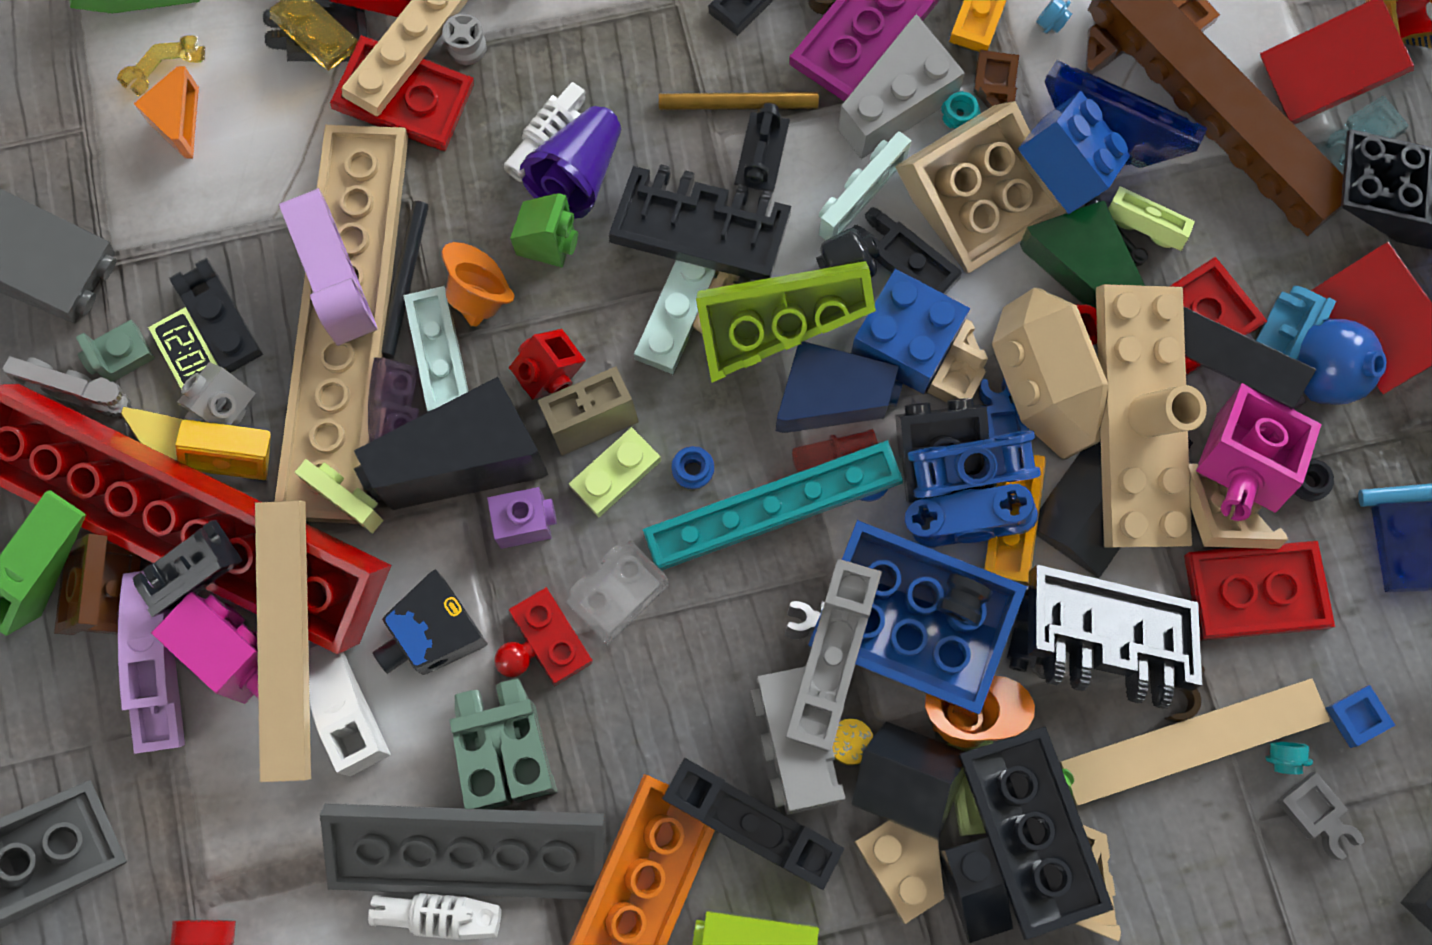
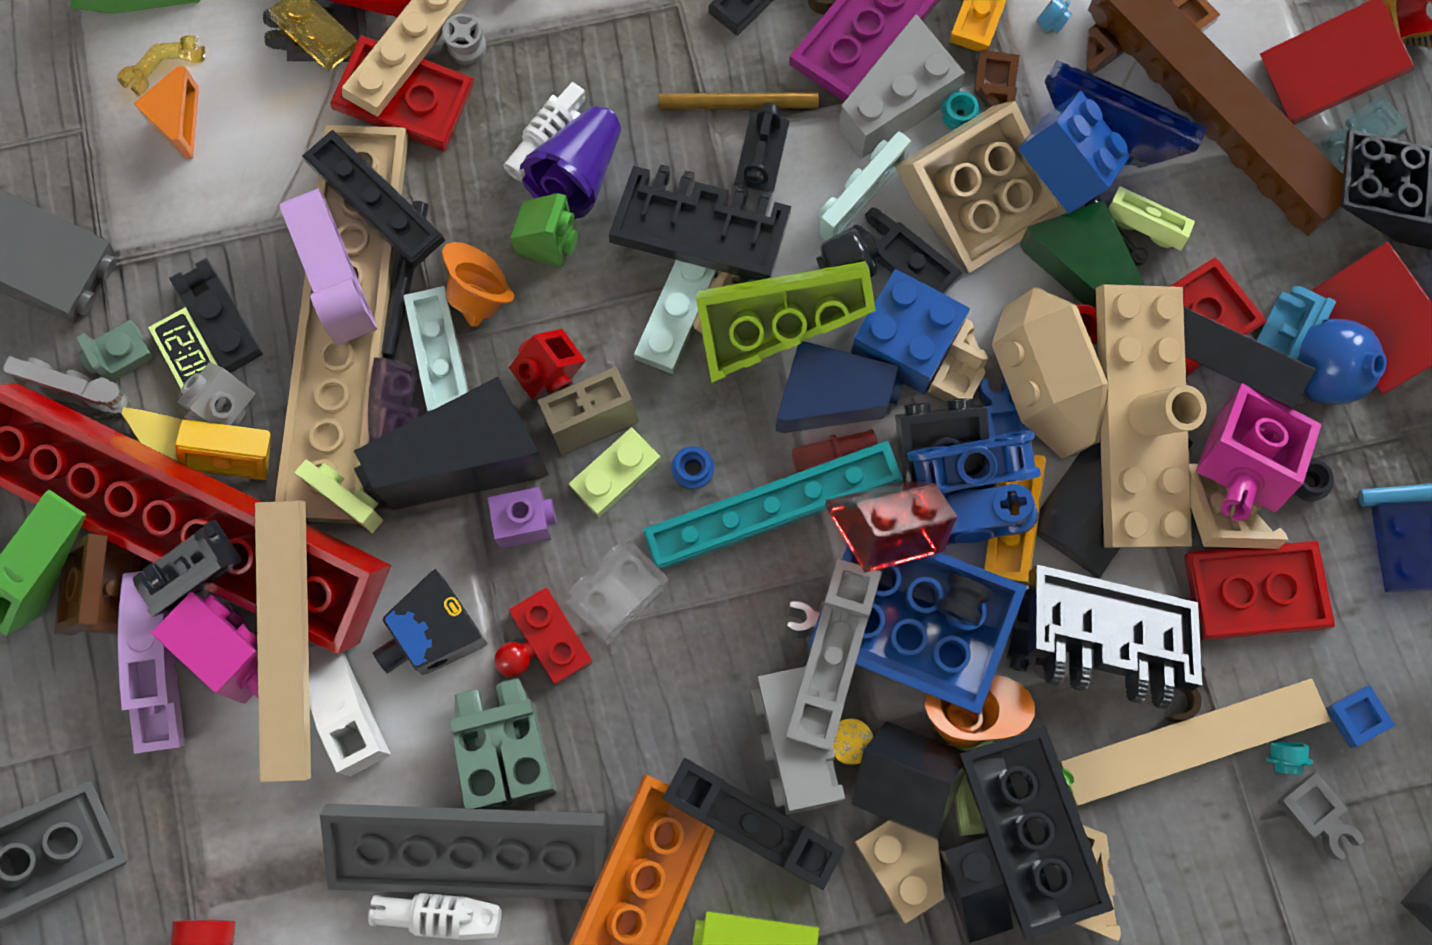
none -> black tile [302,129,445,268]
none -> clear red slope [825,481,957,572]

